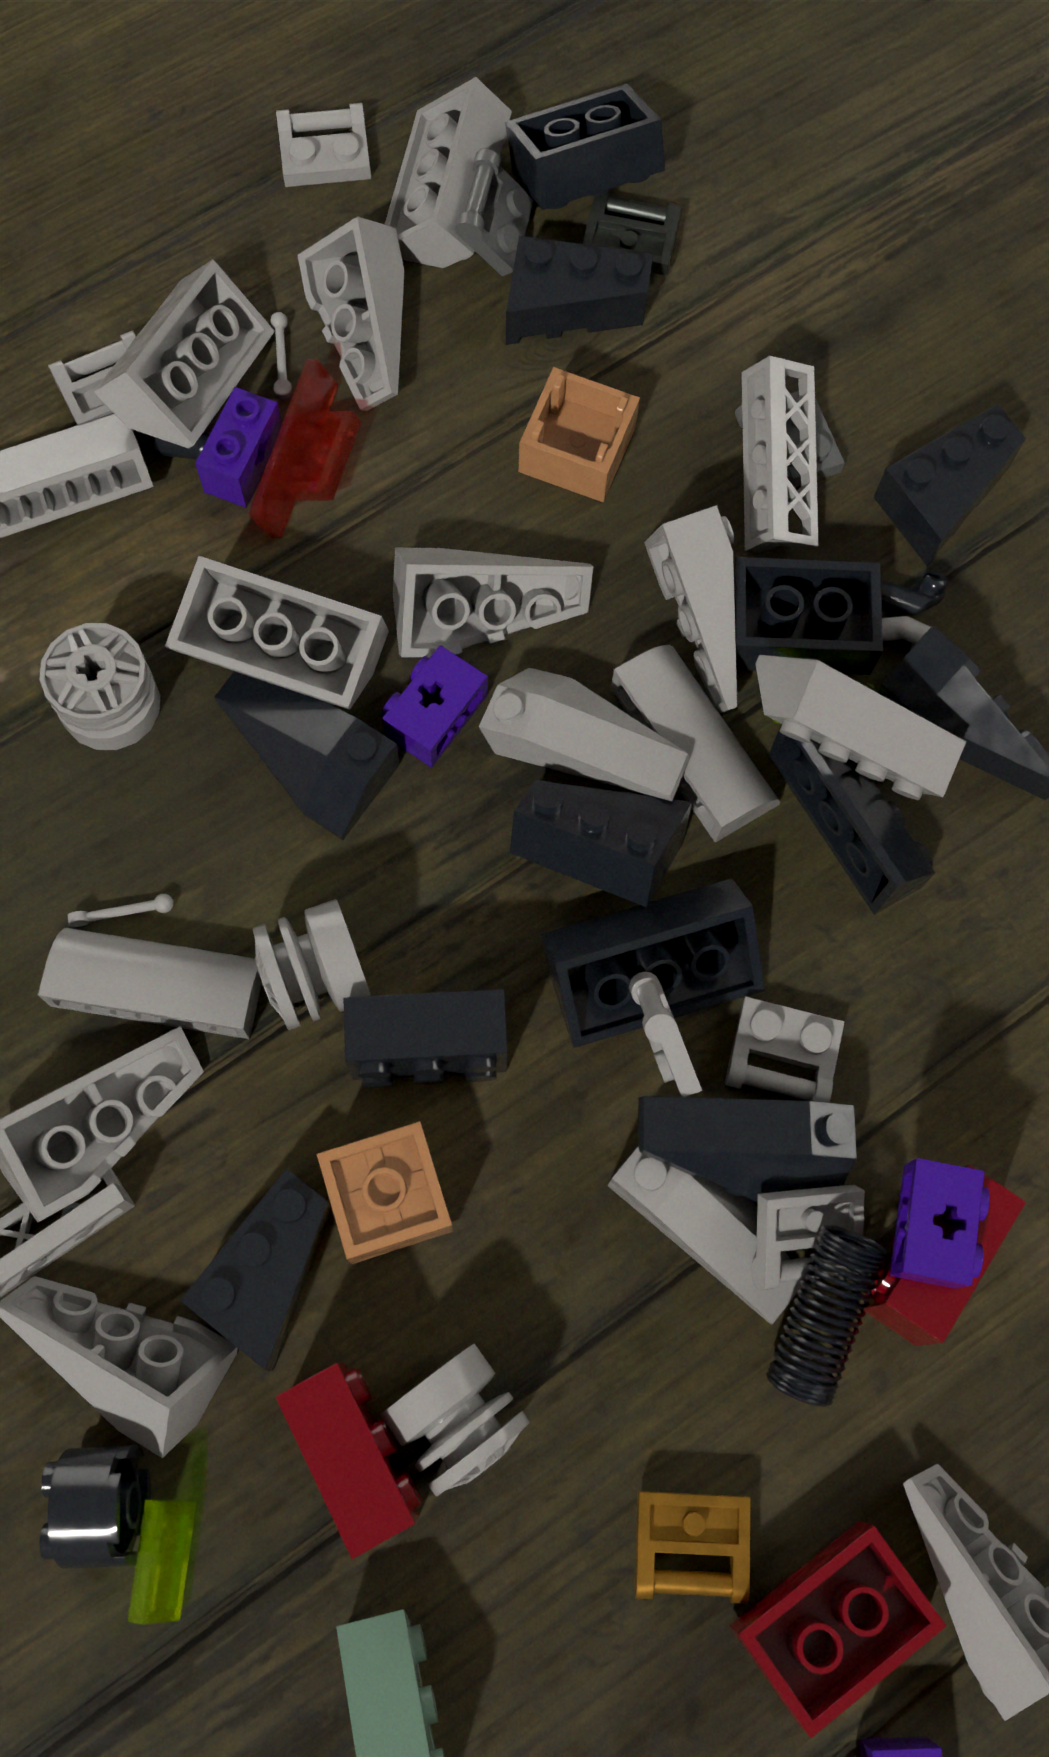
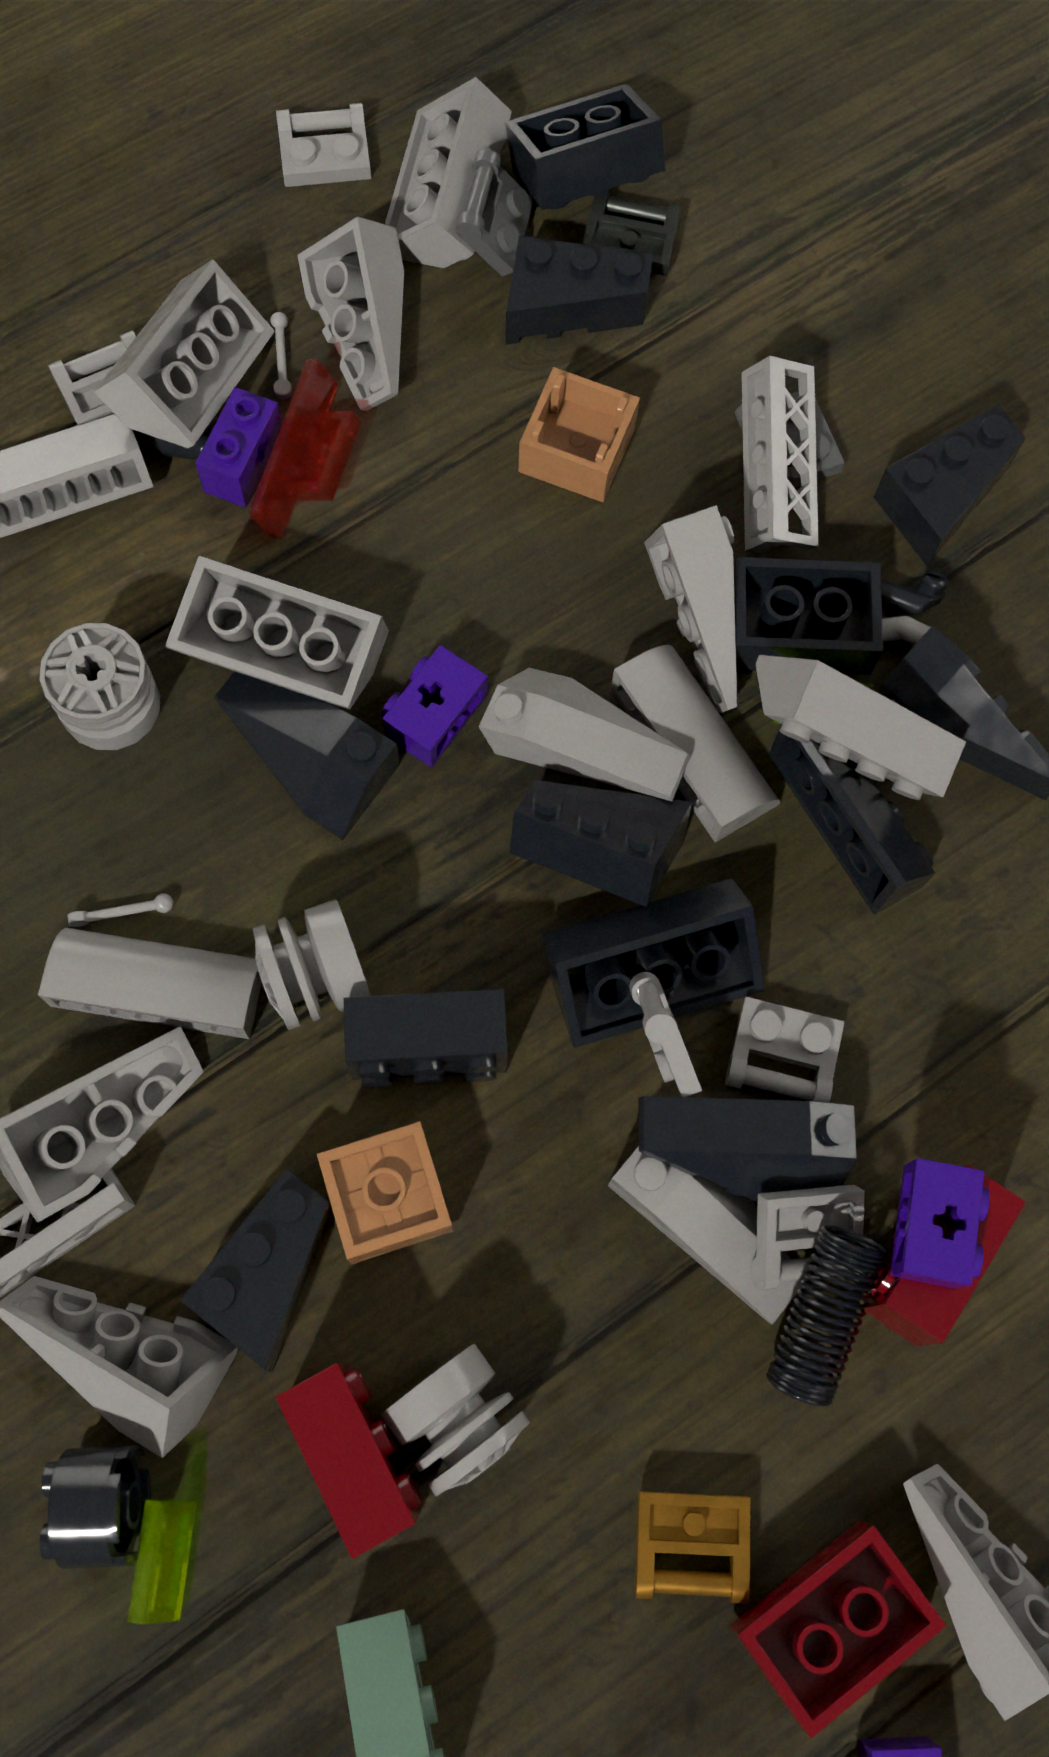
light grey wedge [393,547,593,657] -> none

